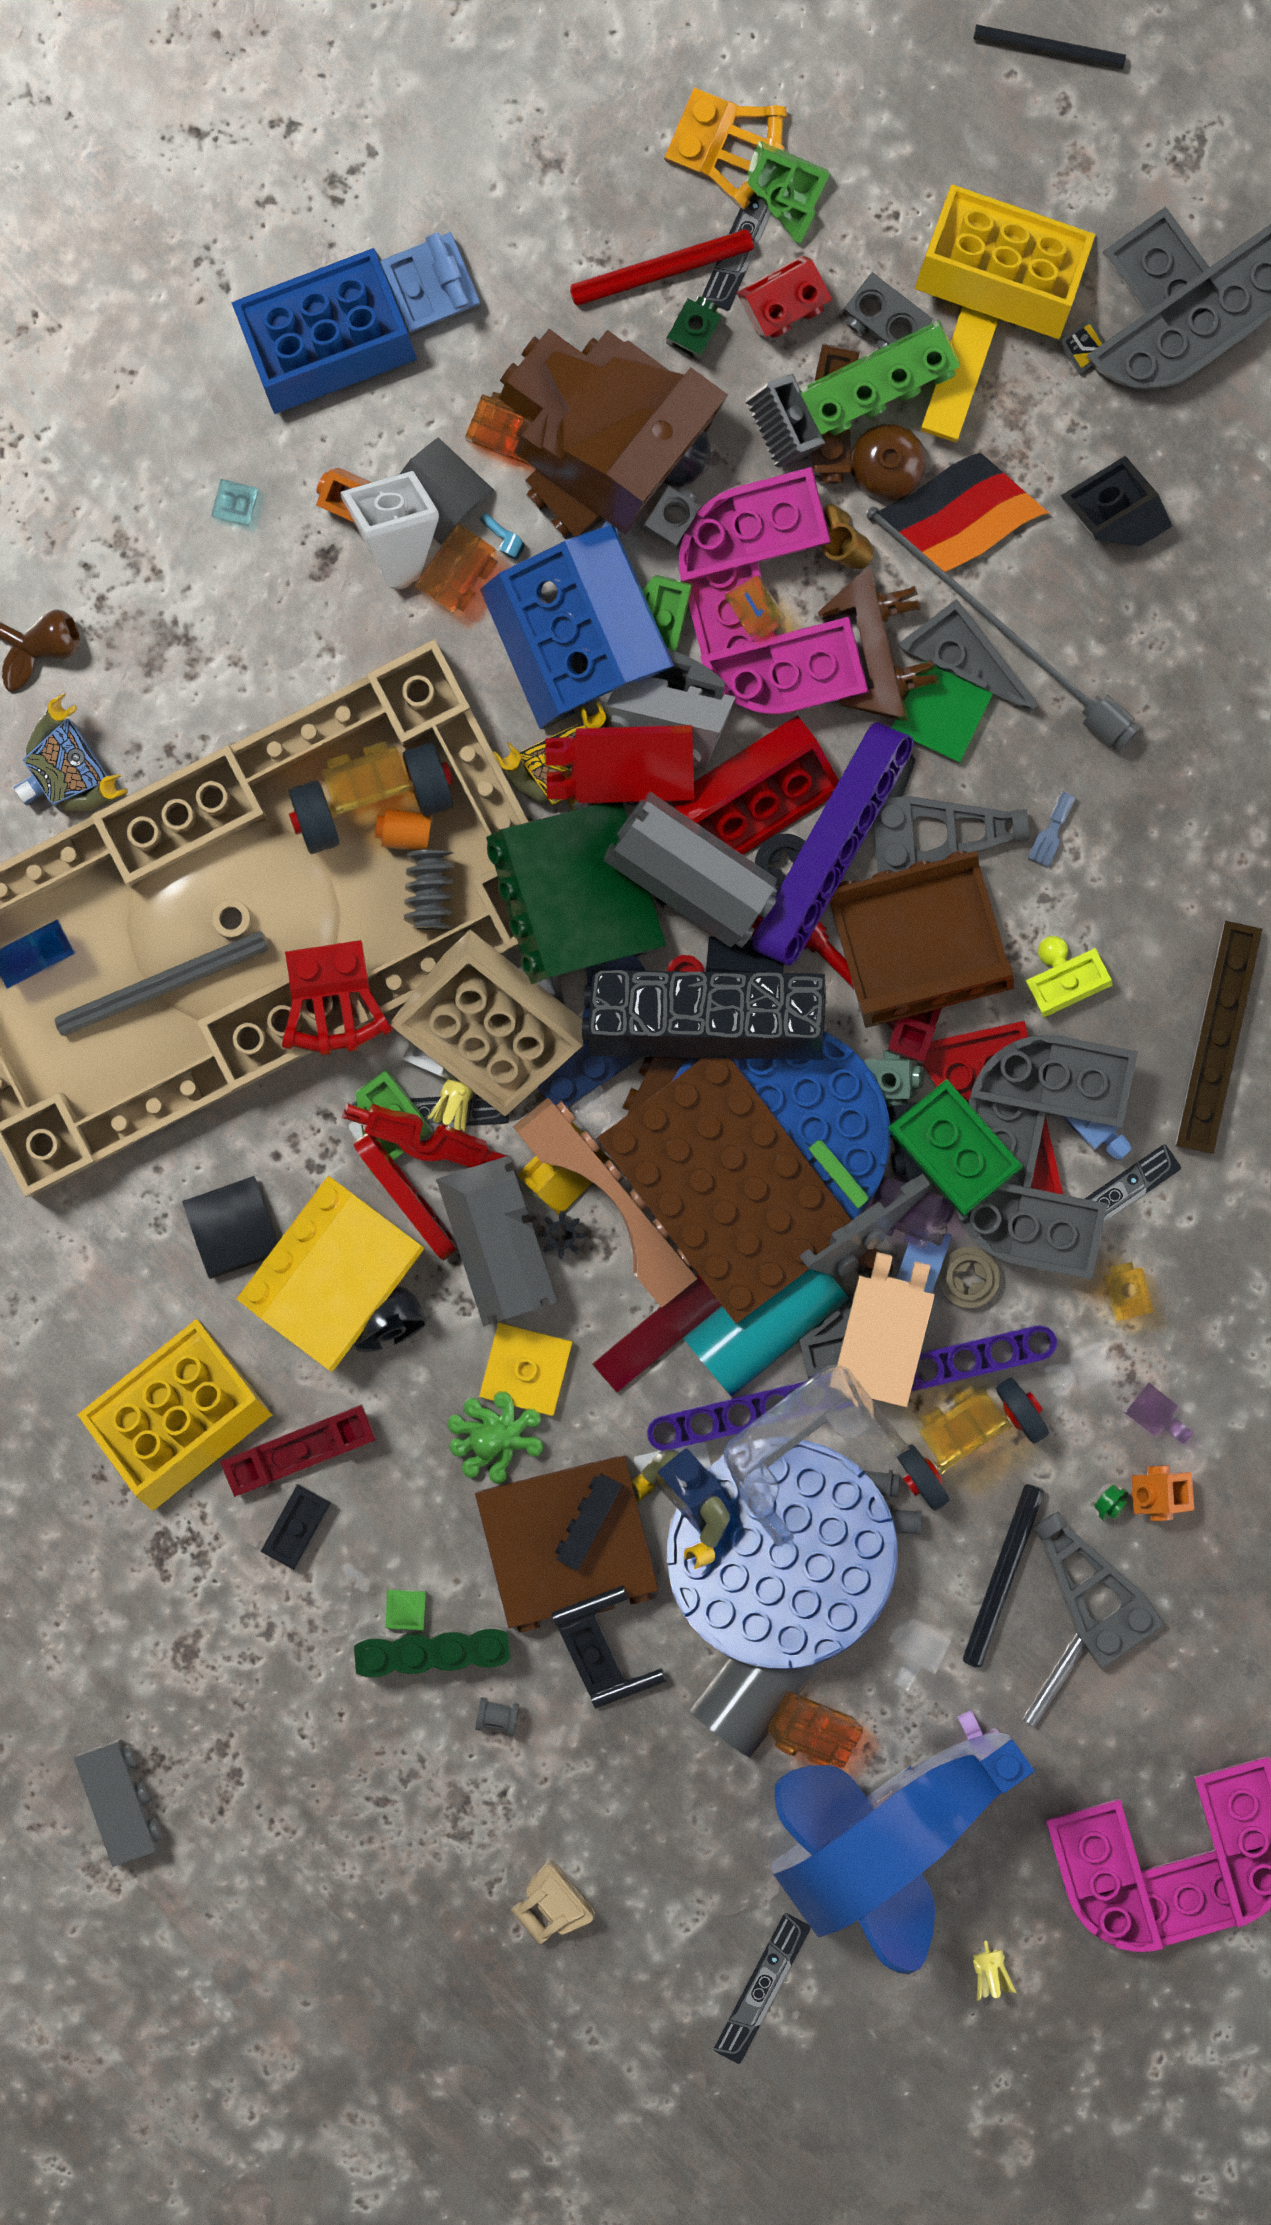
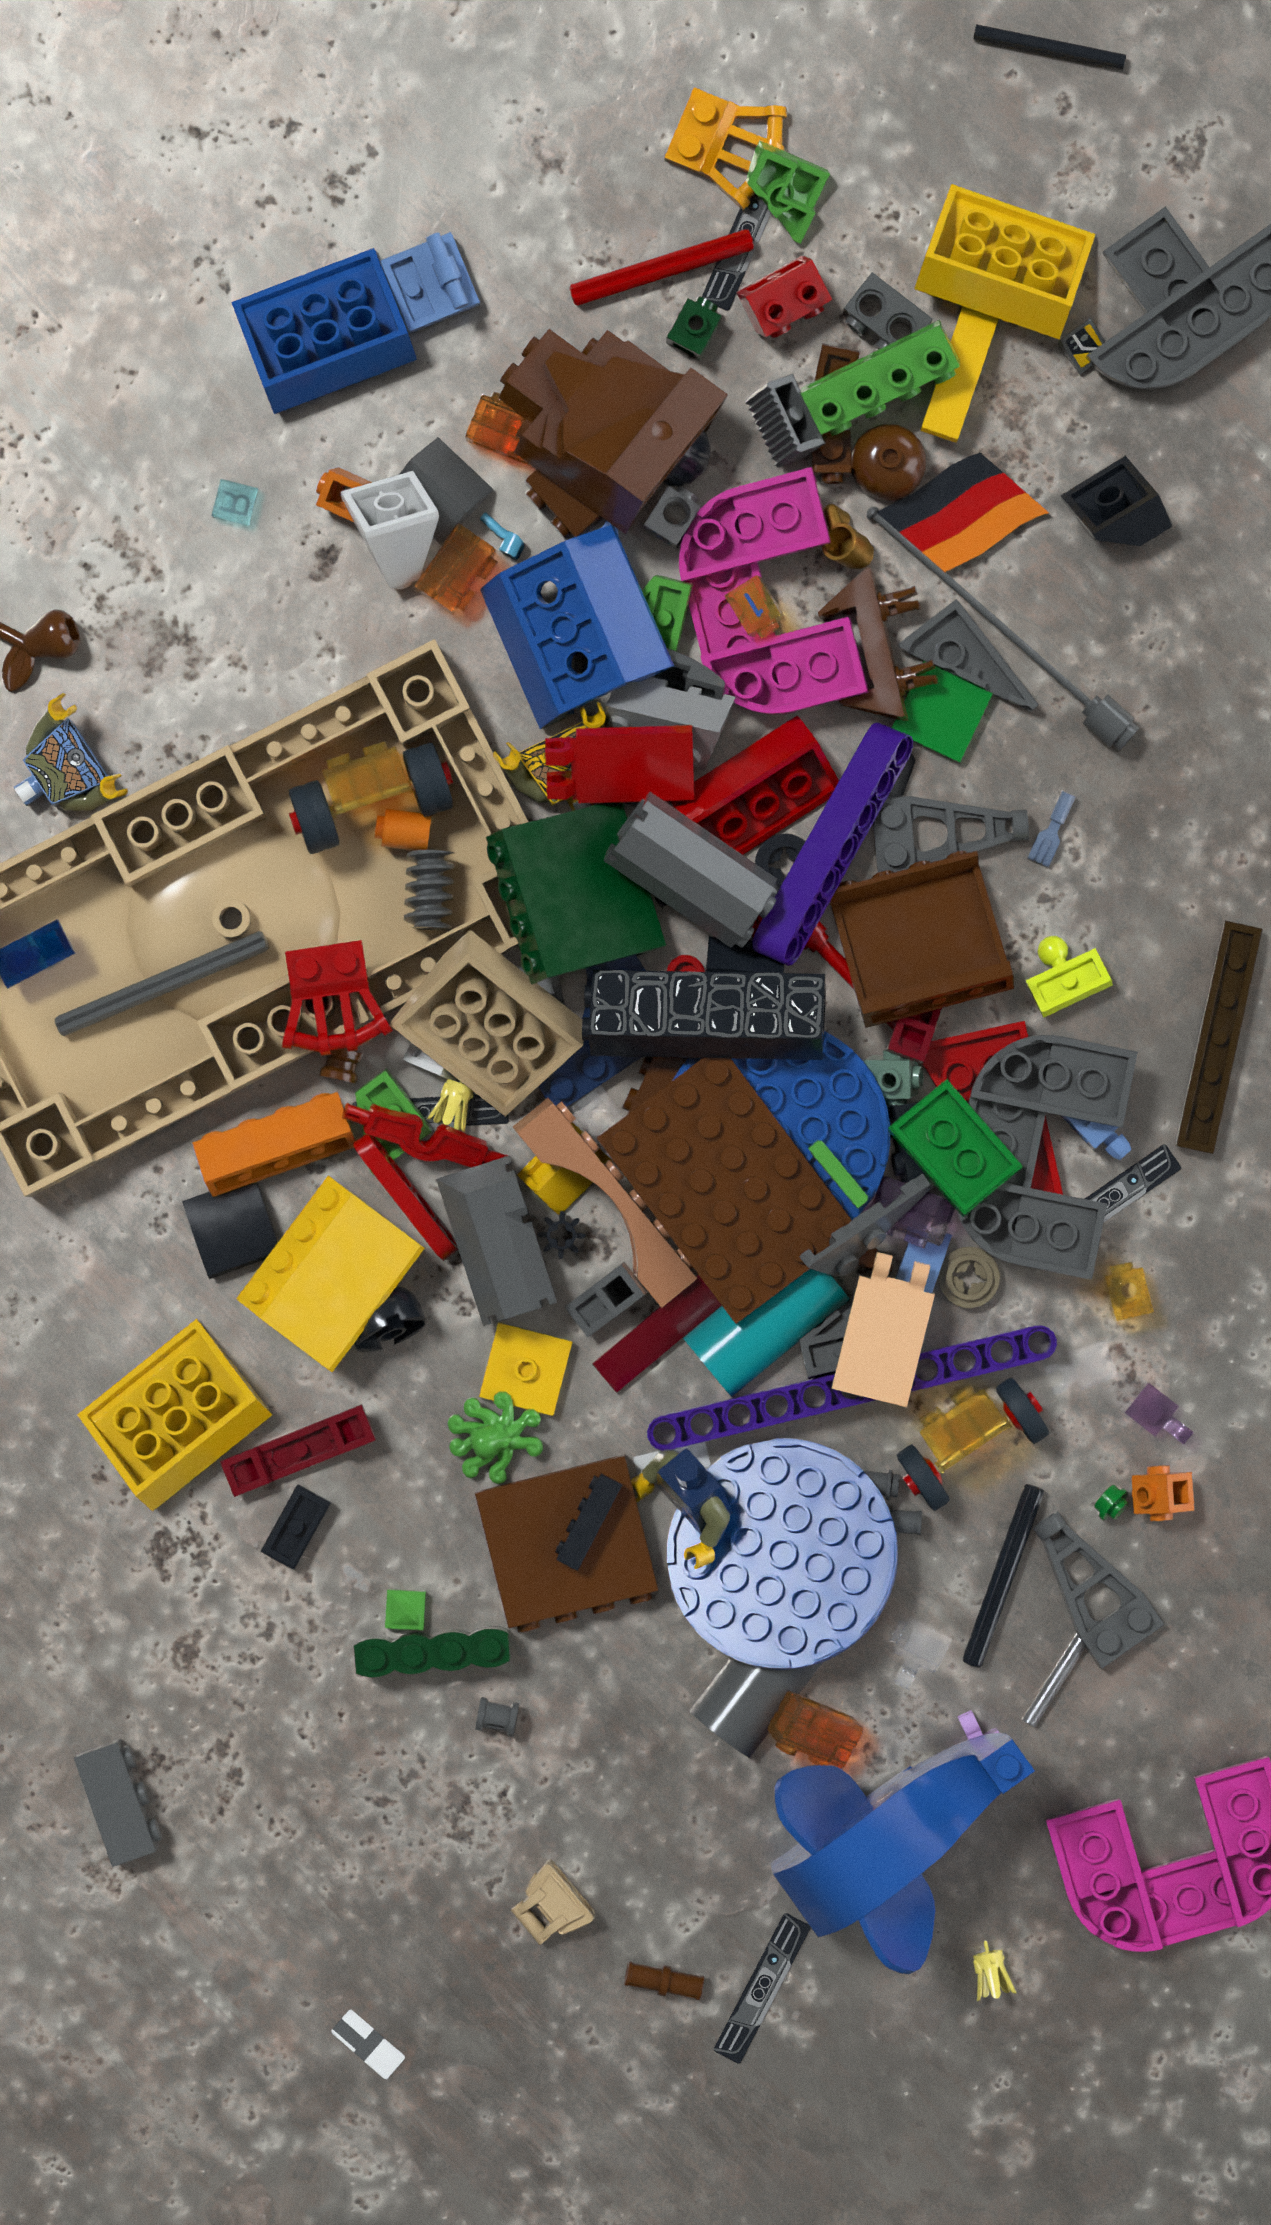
black plate [552,1585,667,1709] -> none
clear windscreen [724,1364,910,1548] -> none
none -> orange brick [192,1092,356,1197]
none -> reddish brown wheel [319,1049,363,1084]
none -> white sticker [331,2010,405,2079]
none -> dark grey brick [565,1262,648,1338]
none -> reddish brown pin [624,1961,704,2000]

